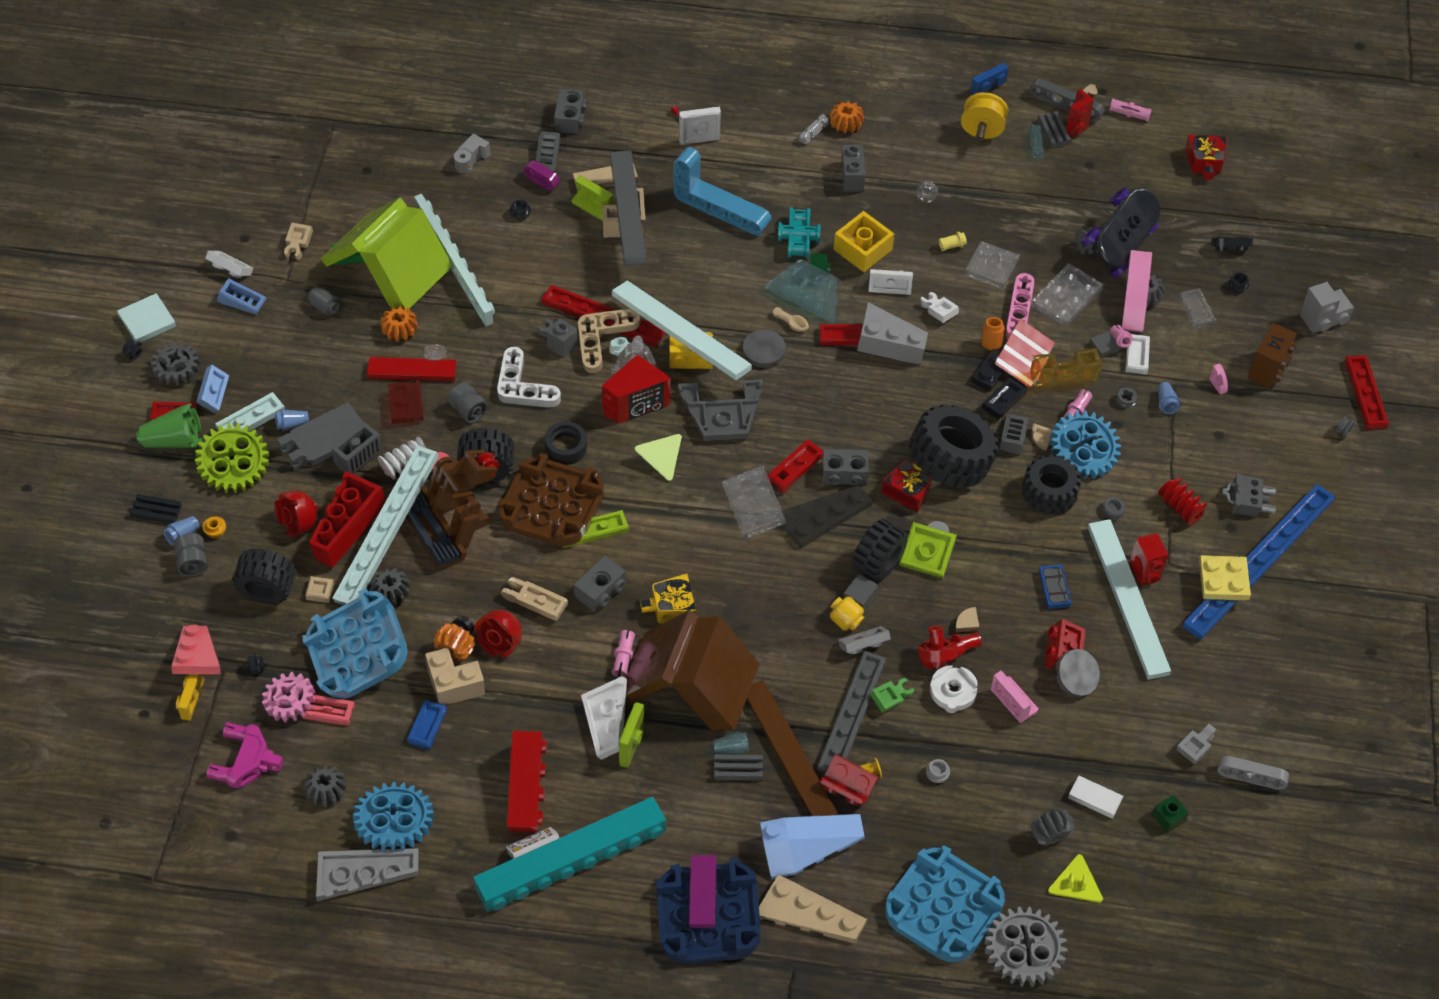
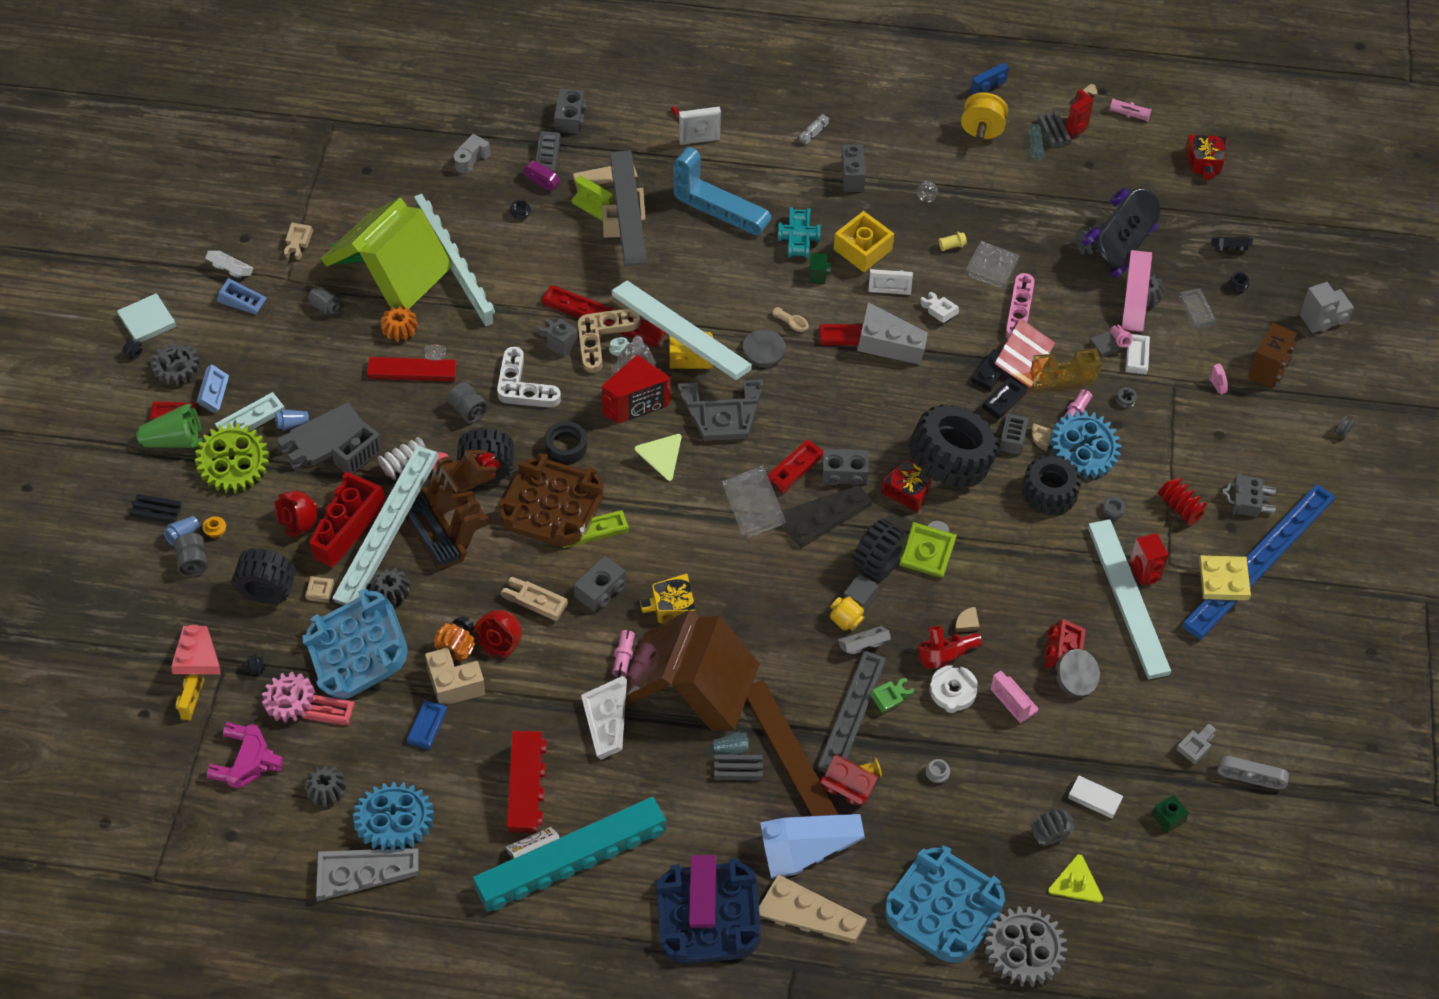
clear red plate [388,381,424,424] -> none
lime plate [619,702,644,768] -> none
clear light blue wing [764,259,839,324] -> none
orange gear [829,100,864,134] -> none
orange brick [981,317,1005,350] -> none
dark grey beam [1030,79,1104,122] -> none
clear plate [1031,263,1103,327] -> none
tile [1039,565,1071,609] -> none
medium blue cone [1158,382,1181,414] -> none
red tile [1344,355,1389,430] -> none

